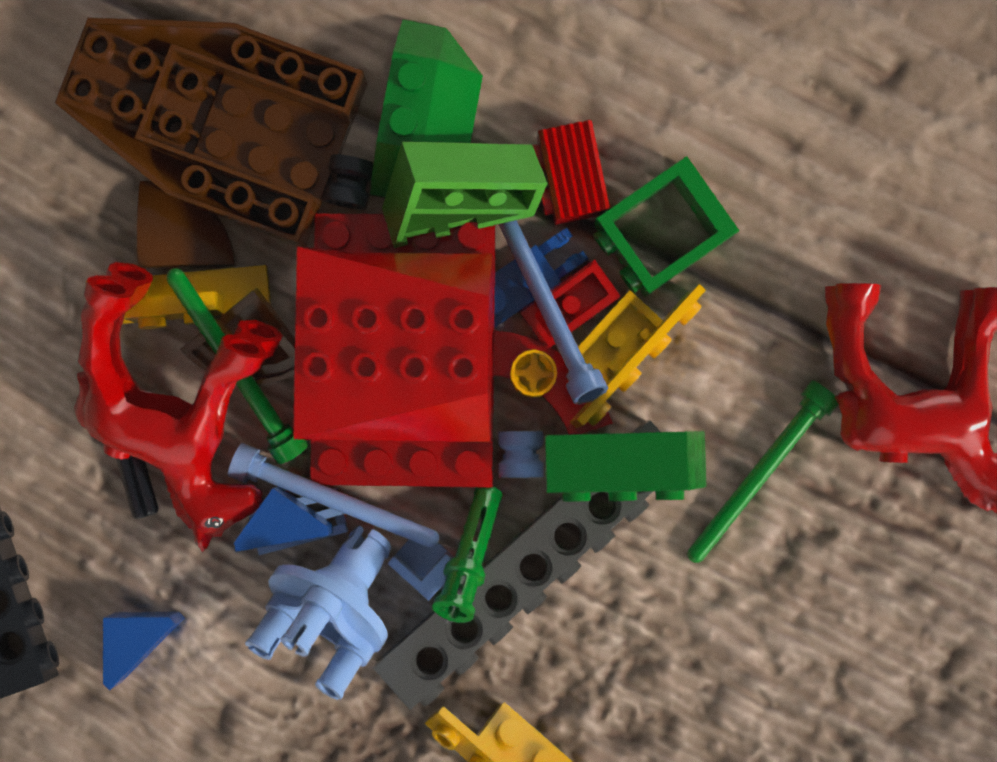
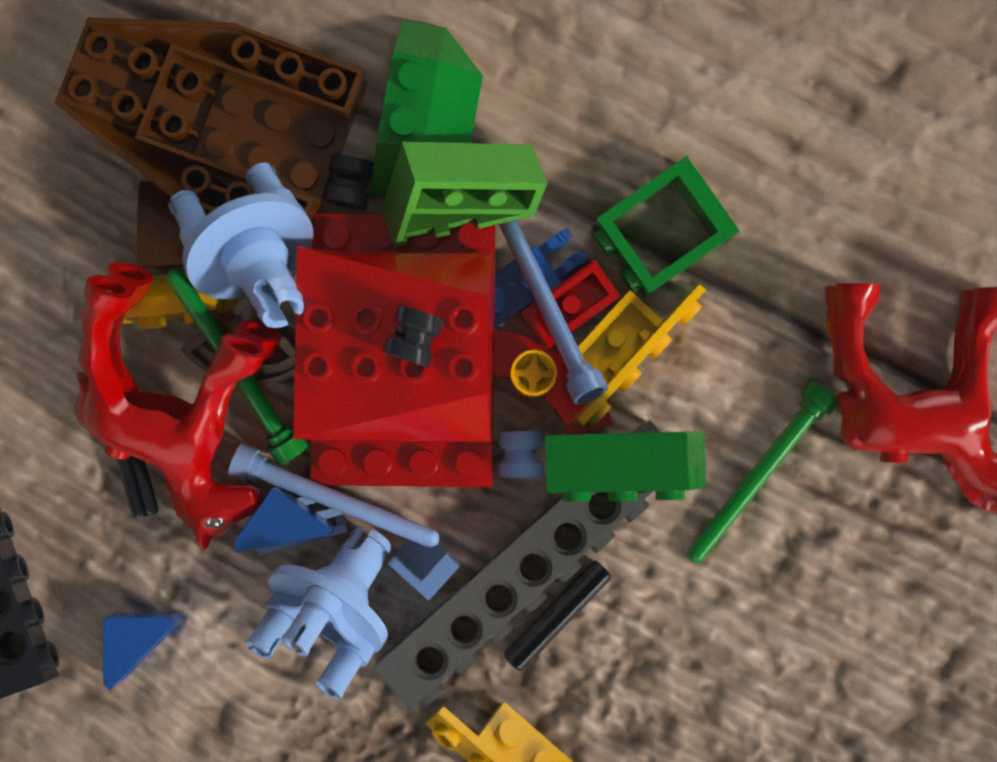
green pin [432,486,503,623] -> none
red brick [532,120,610,225] -> none
none -> light blue piece [168,163,313,328]
none -> black wheel [382,305,445,368]
none -> black axle [504,561,612,671]

